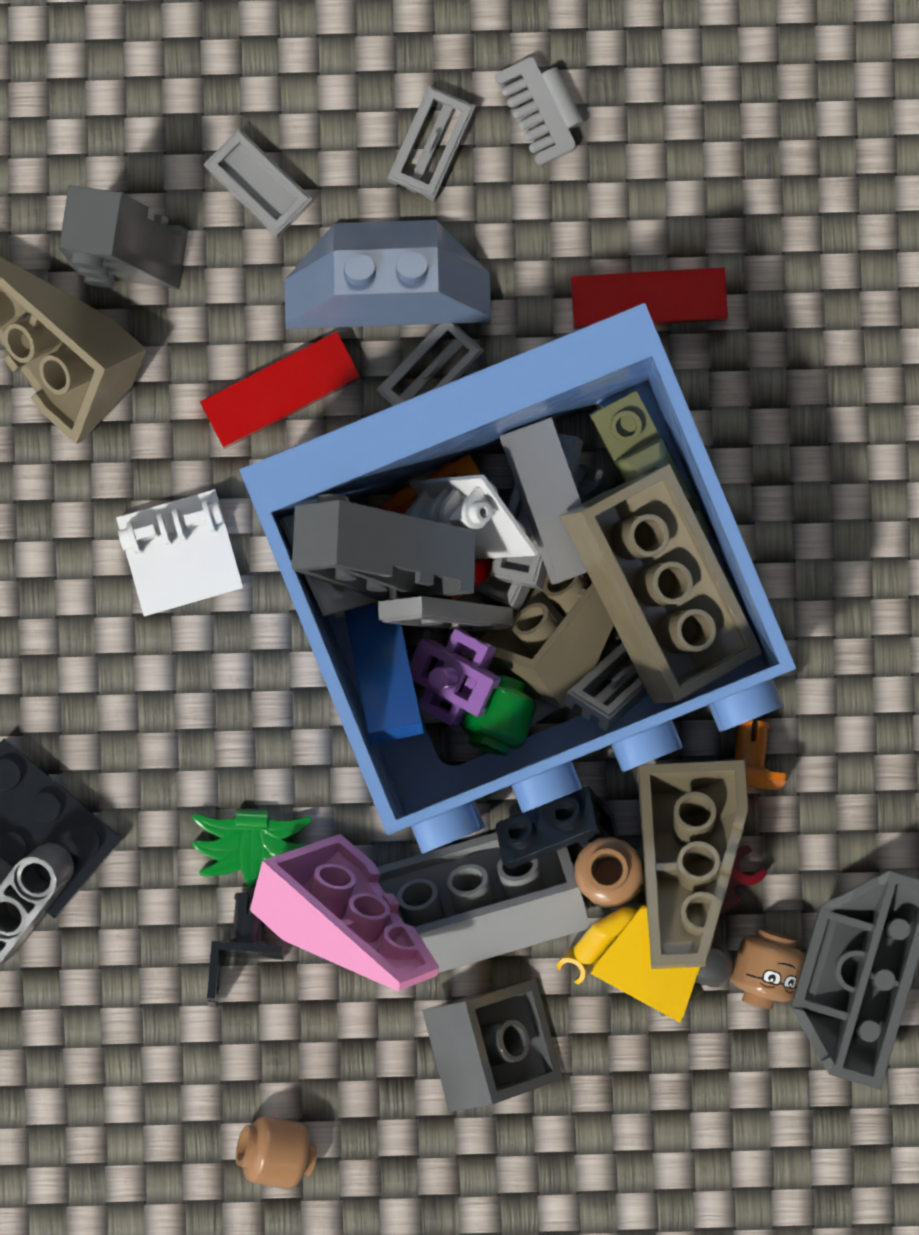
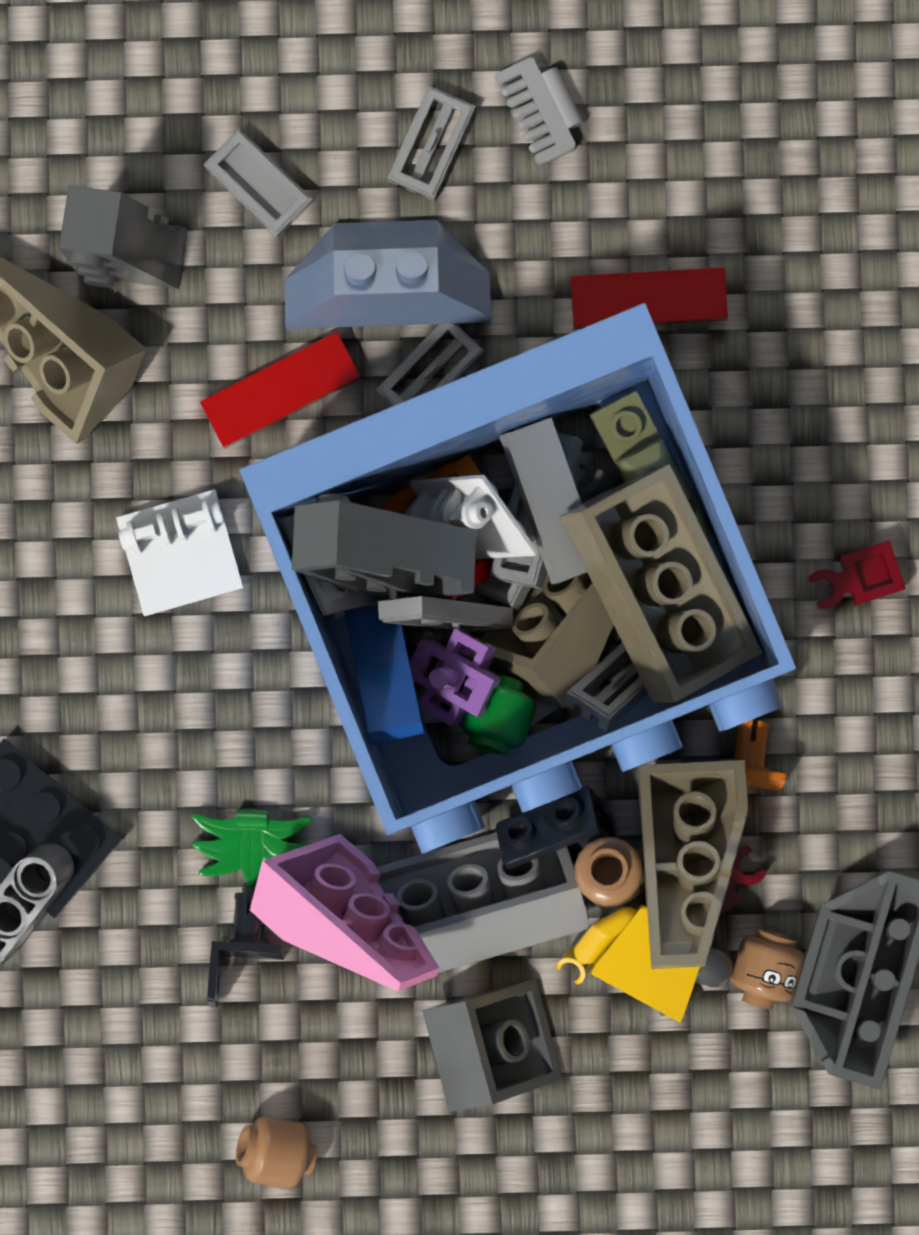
none -> dark red plate [807,540,906,610]

